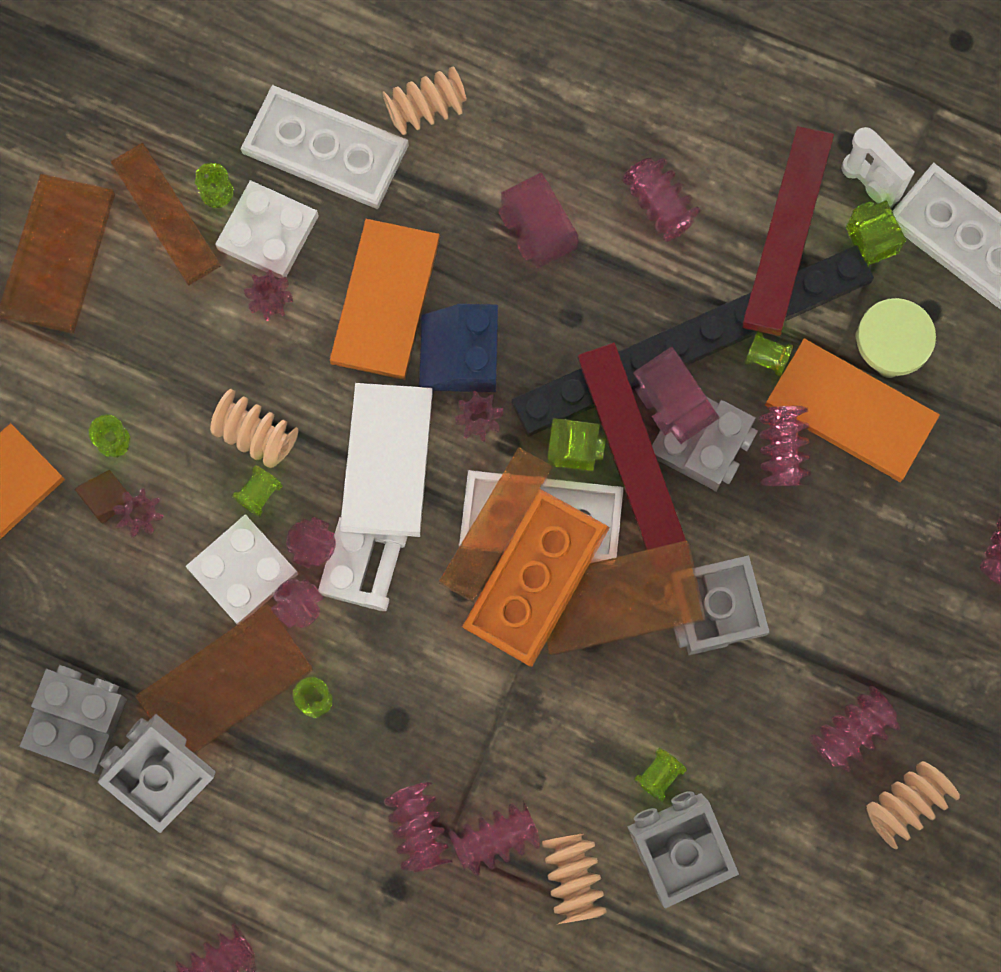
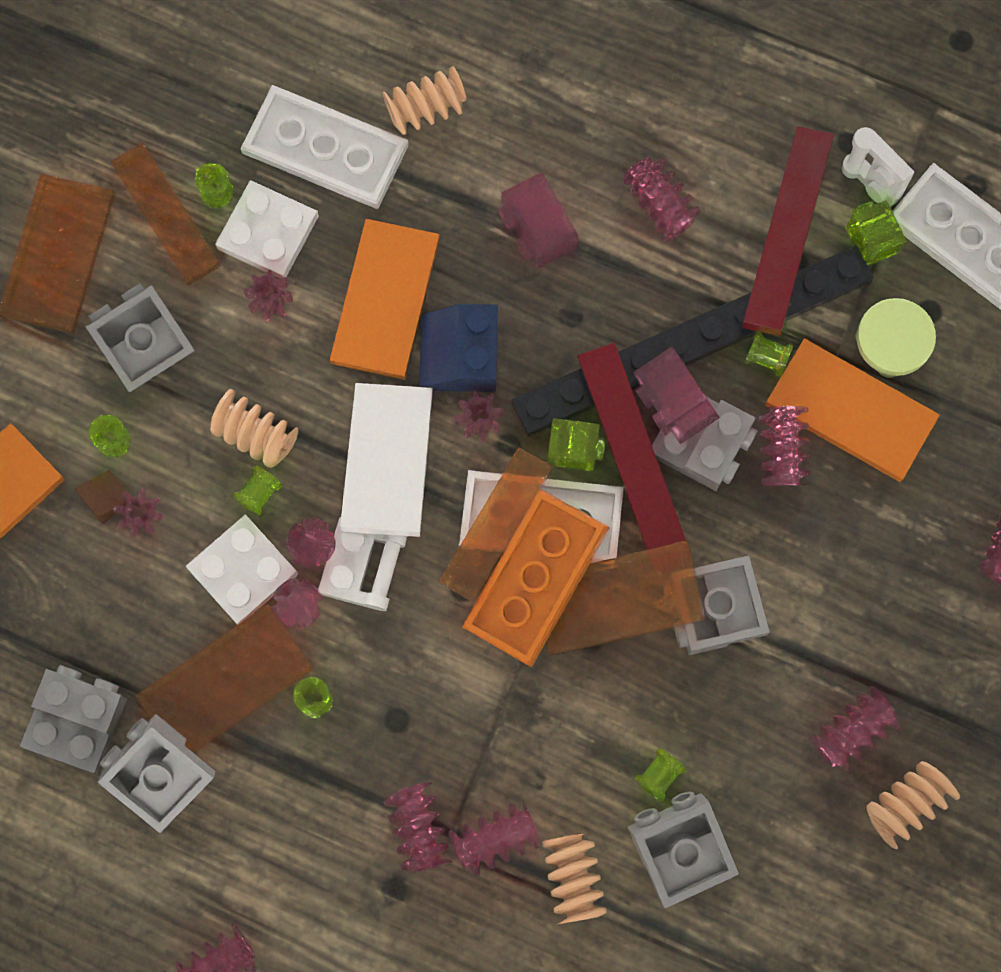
none -> light grey plate [86,283,195,392]

